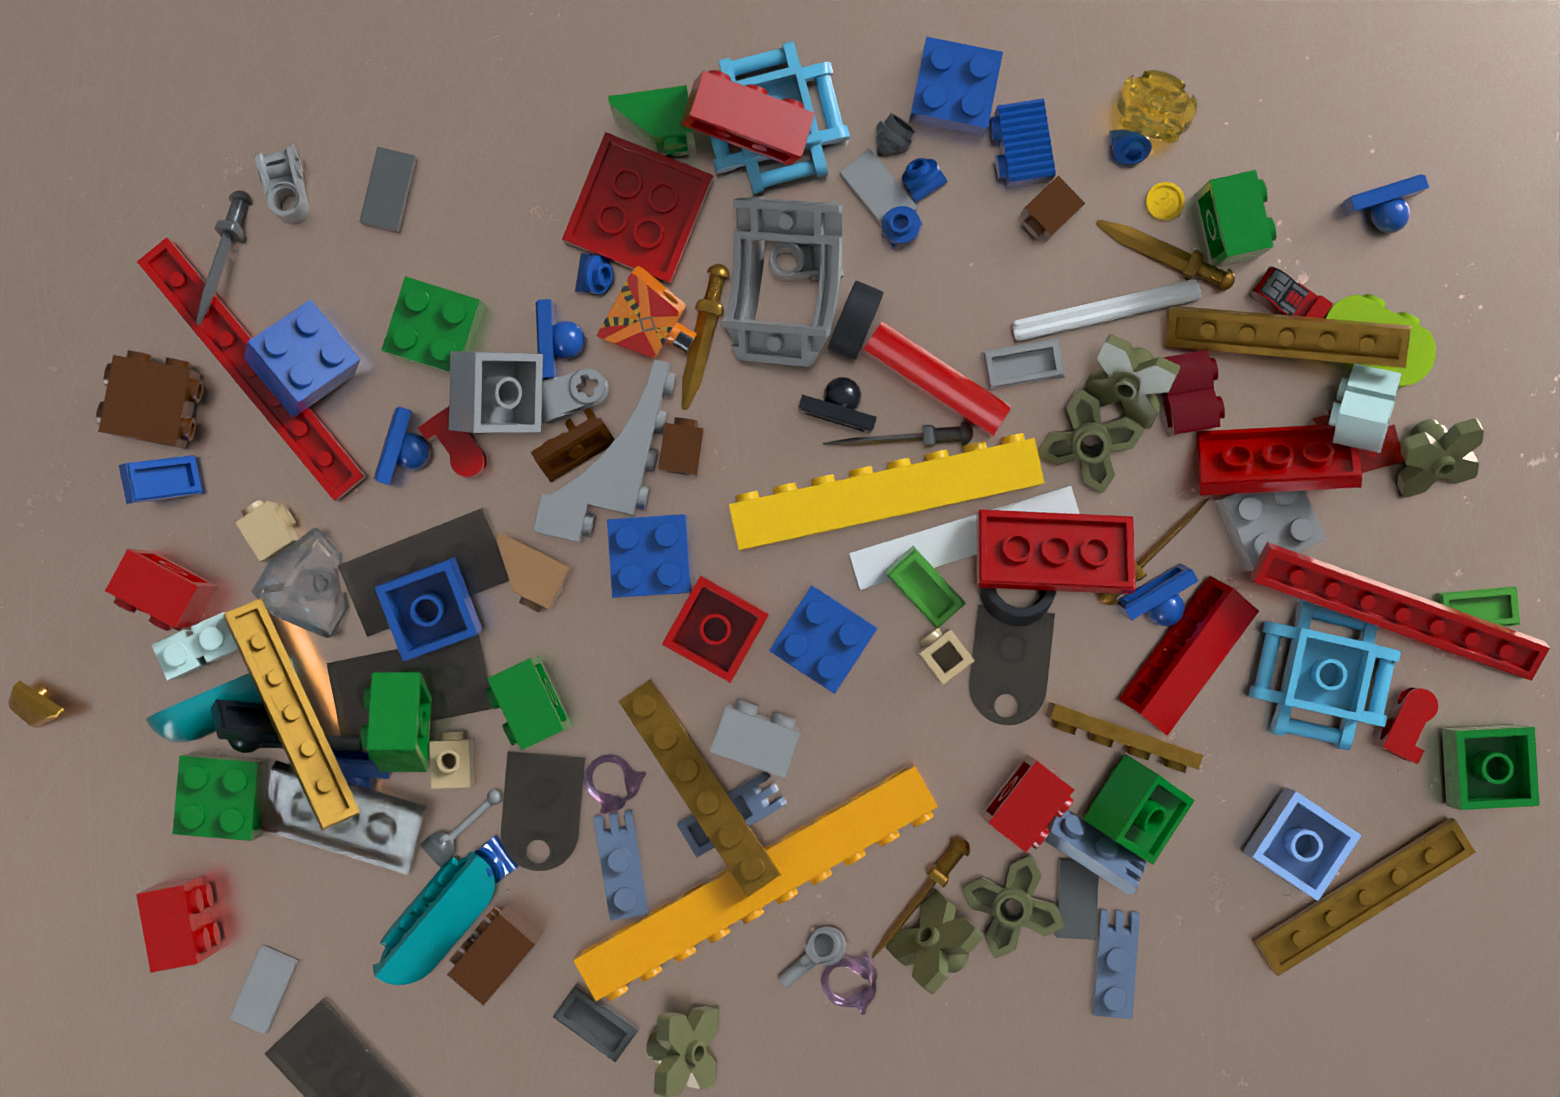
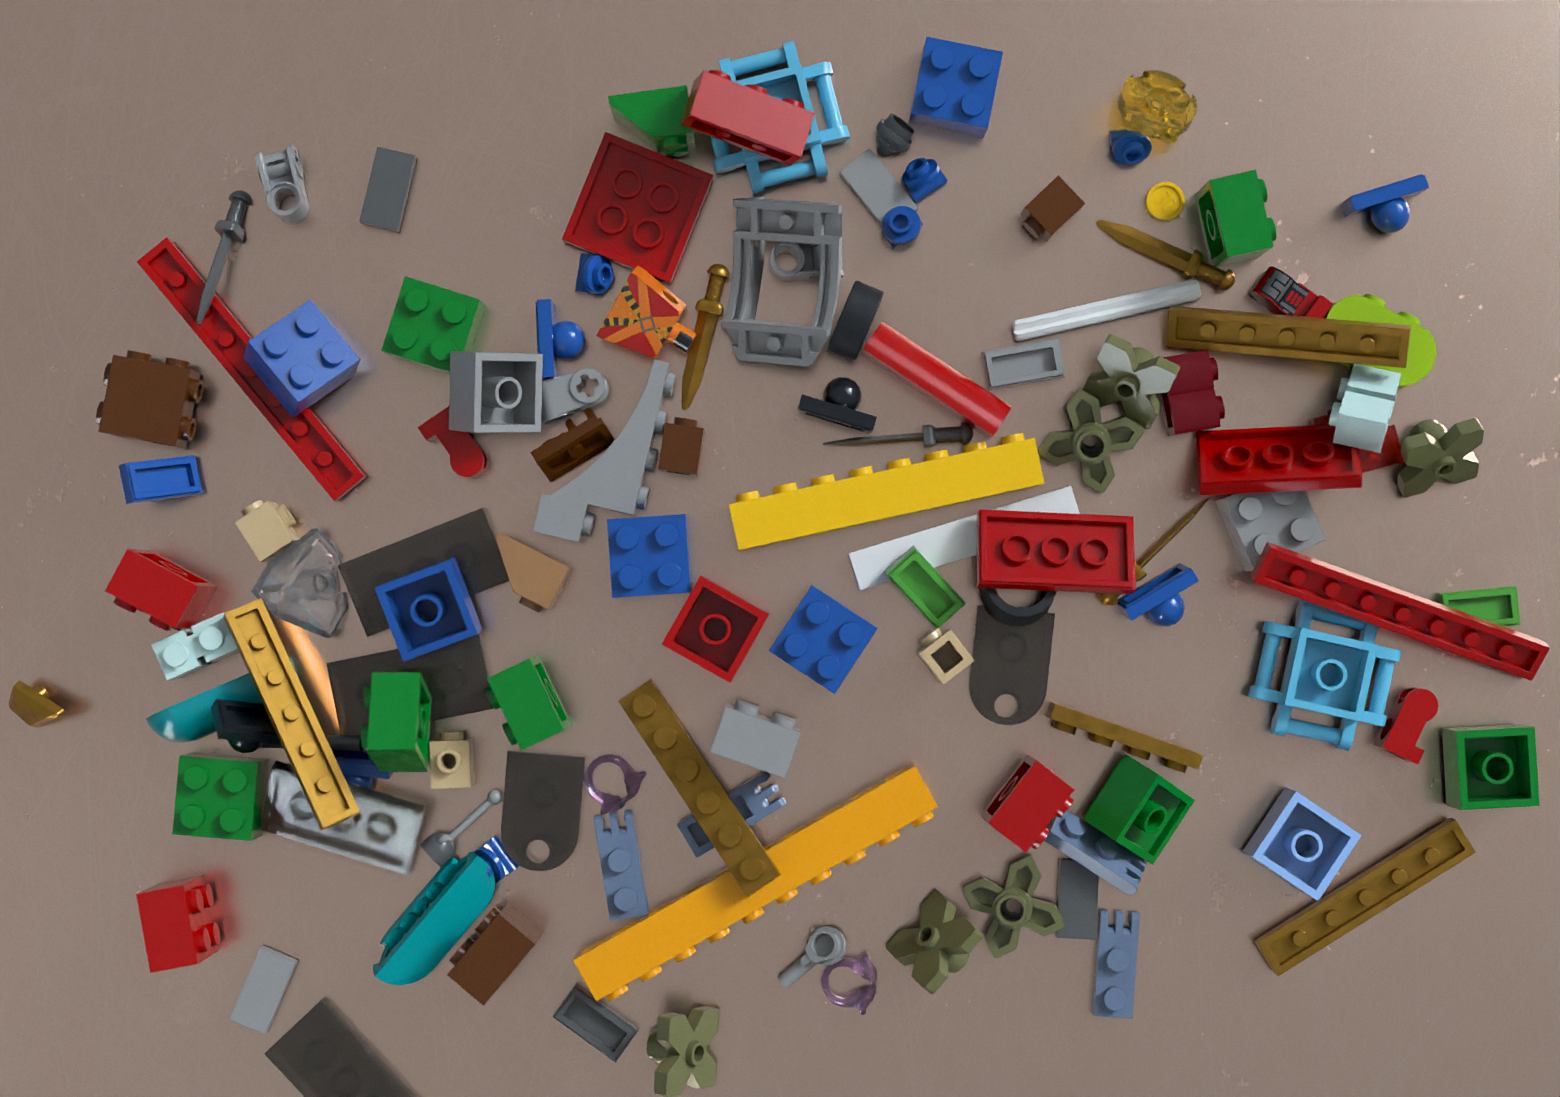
blue tile [374,406,431,485] -> none
pearl gold sword [872,837,970,958] -> none
blue brick [989,98,1056,188] -> none
red brick [1118,575,1259,736] -> none

